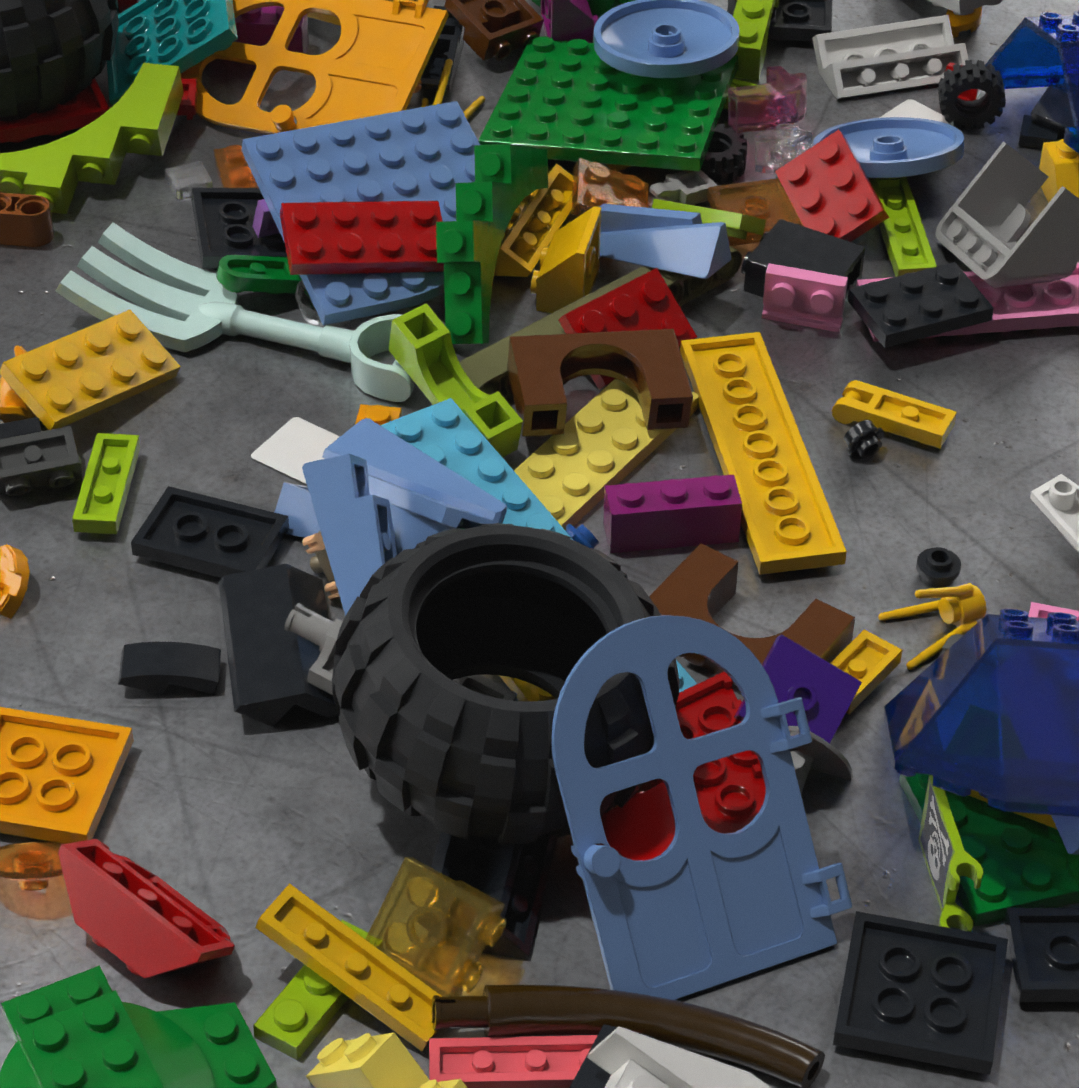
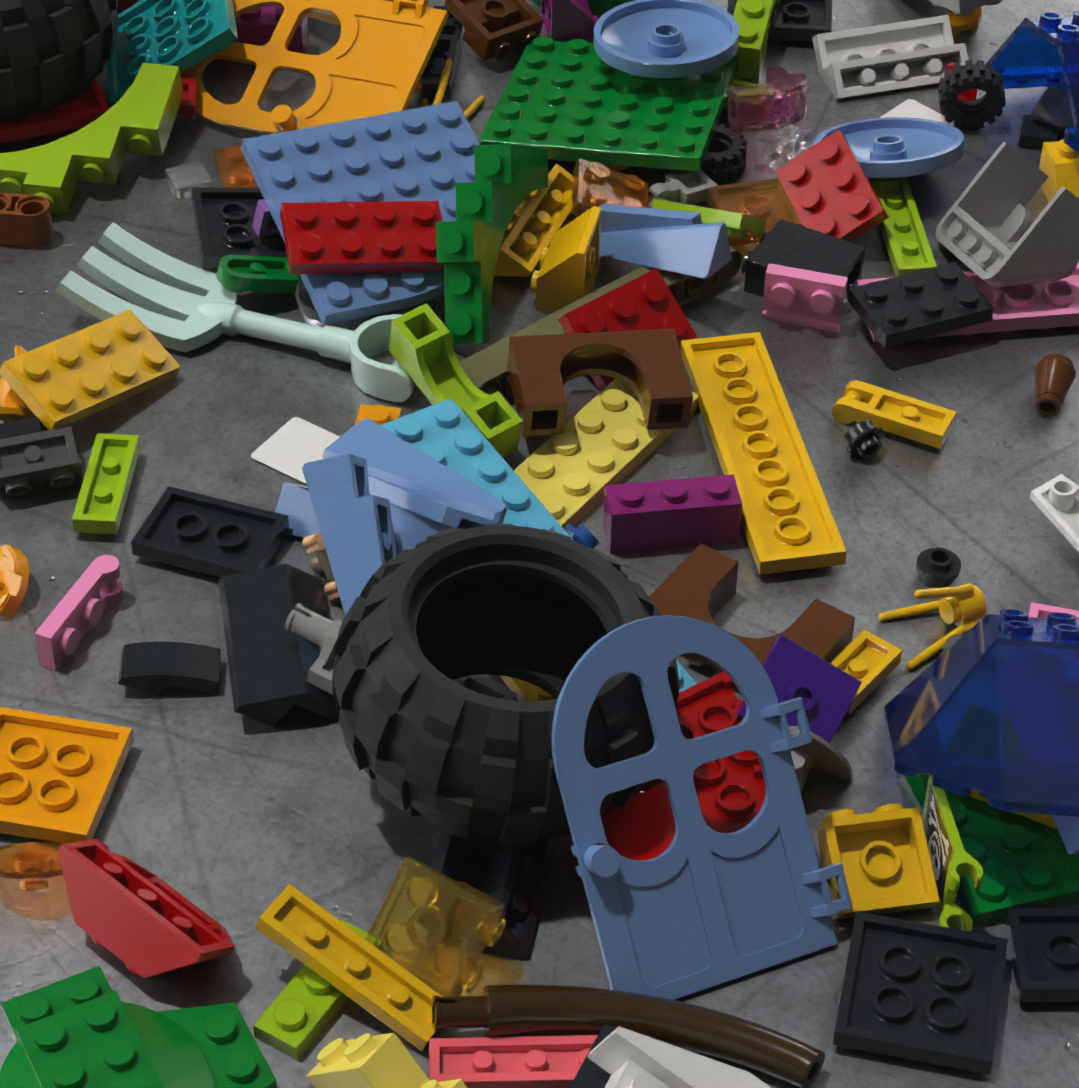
none -> bright pink plate [35,555,124,671]
none -> yellow plate [816,803,940,919]
none -> reddish brown cone [1035,354,1076,416]

